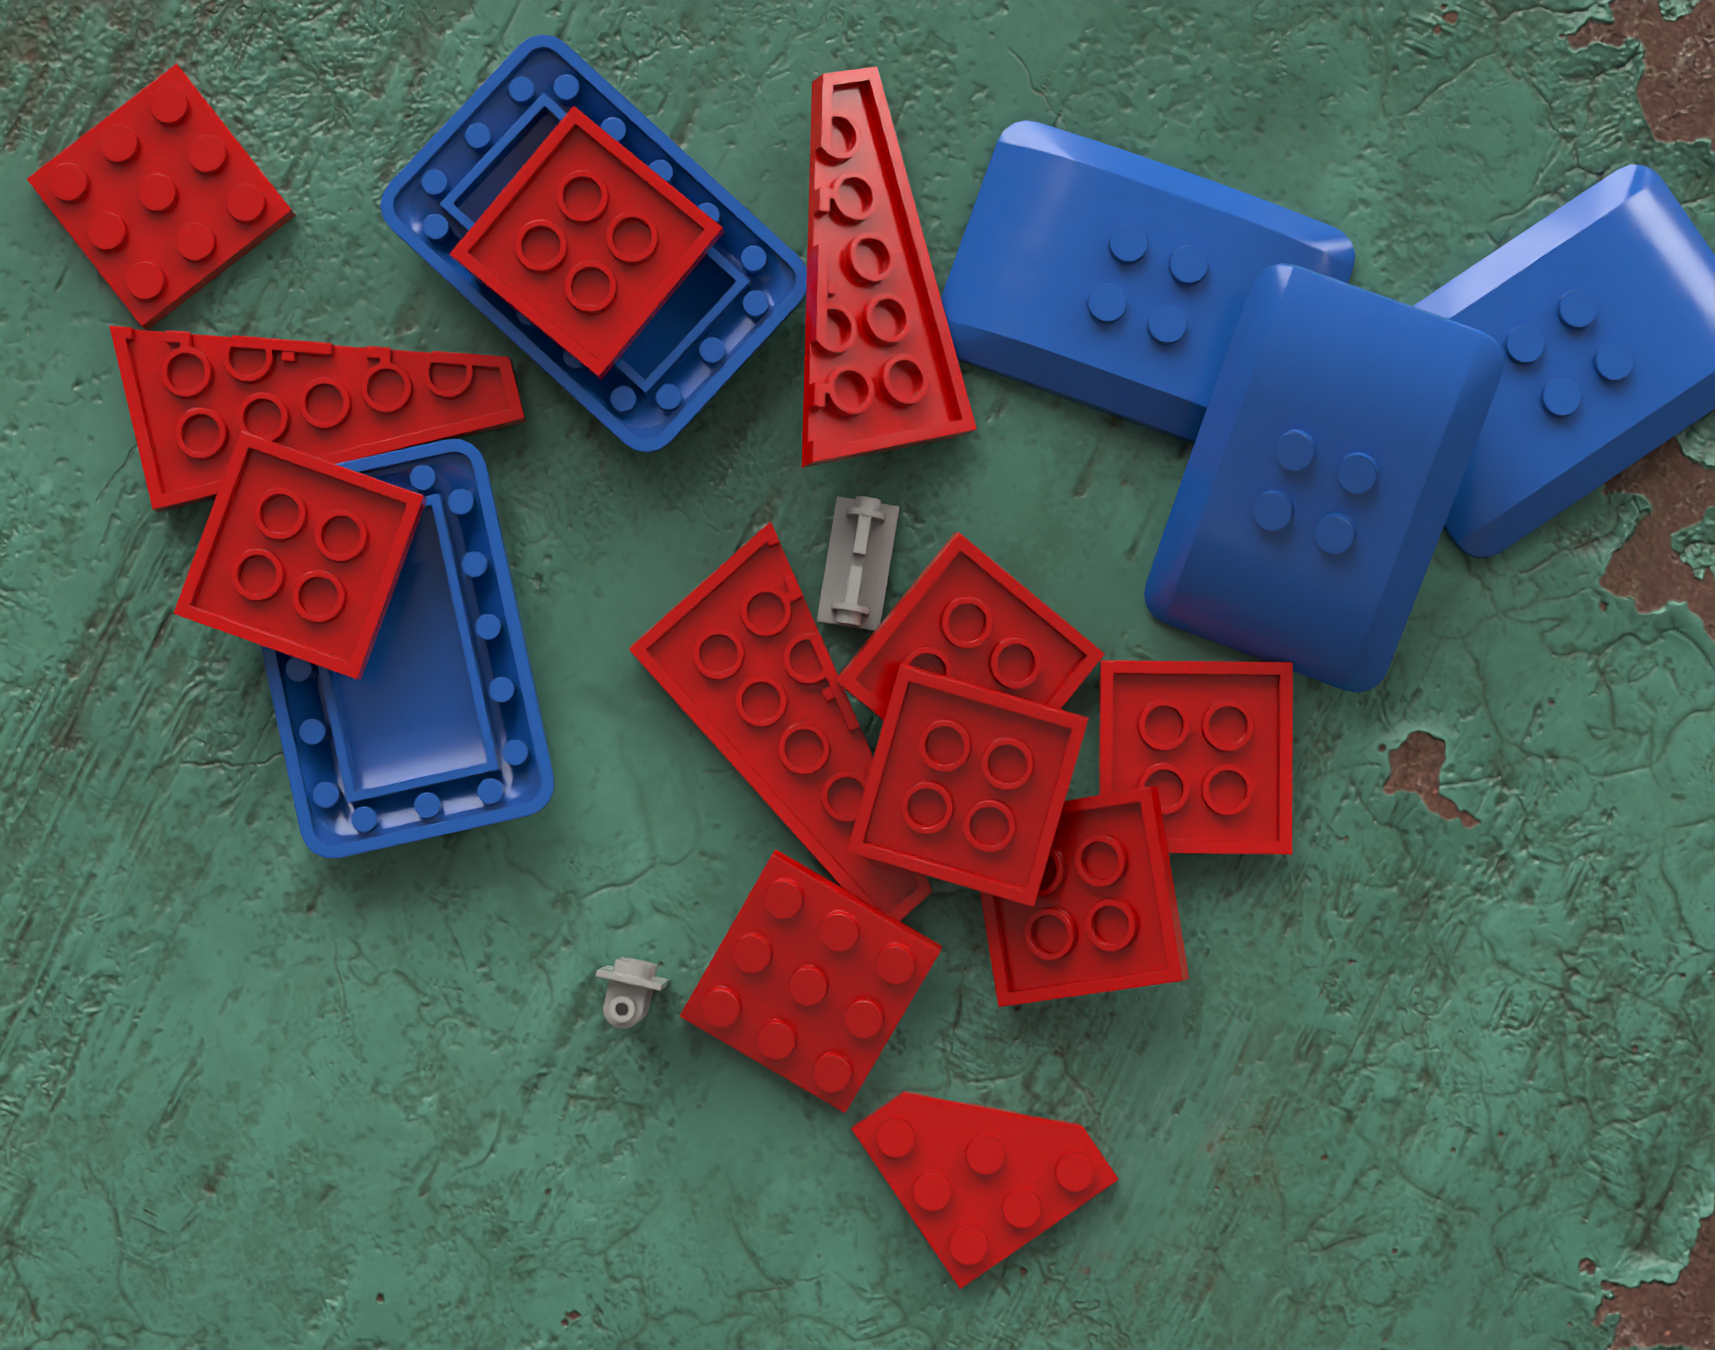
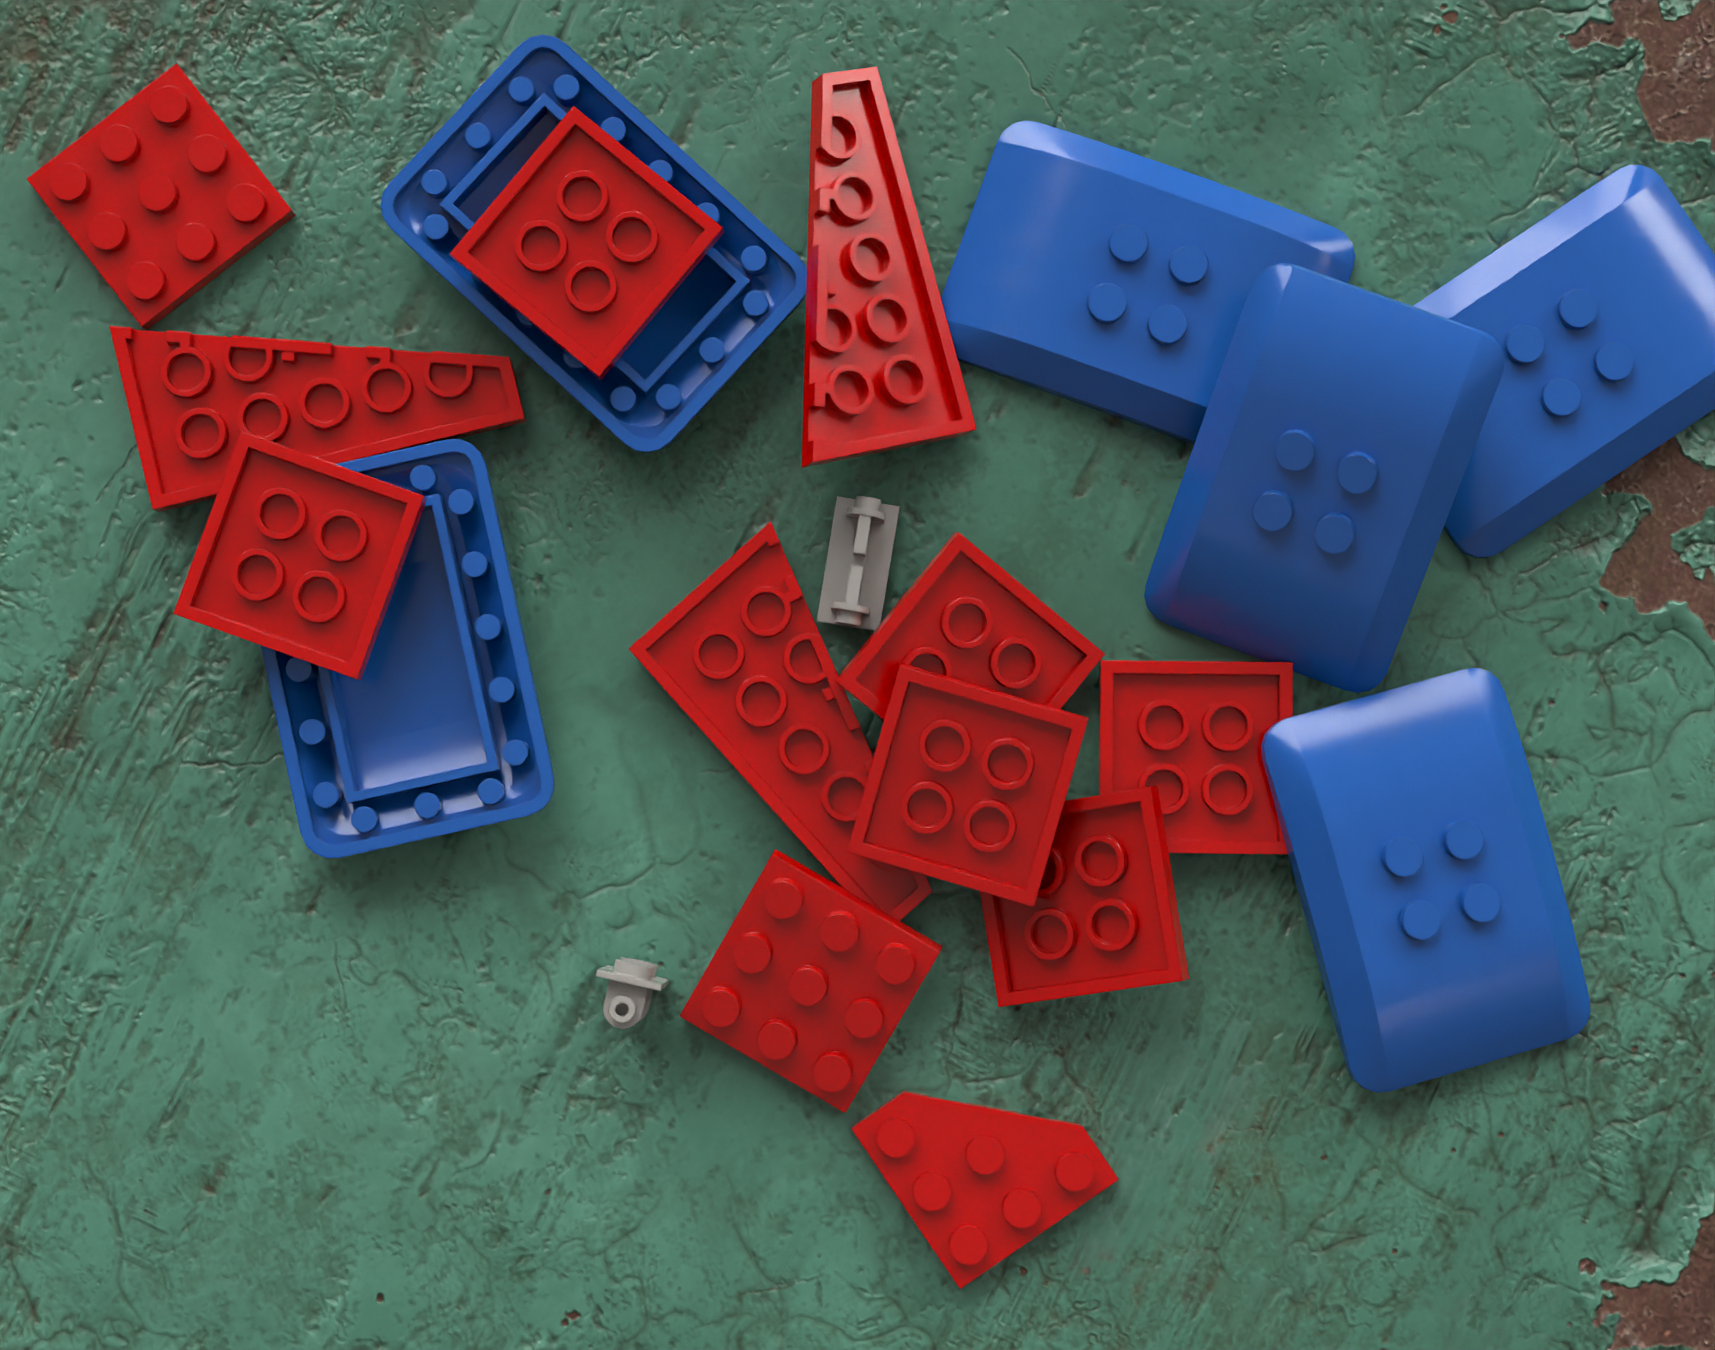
none -> blue wedge [1261,668,1591,1093]

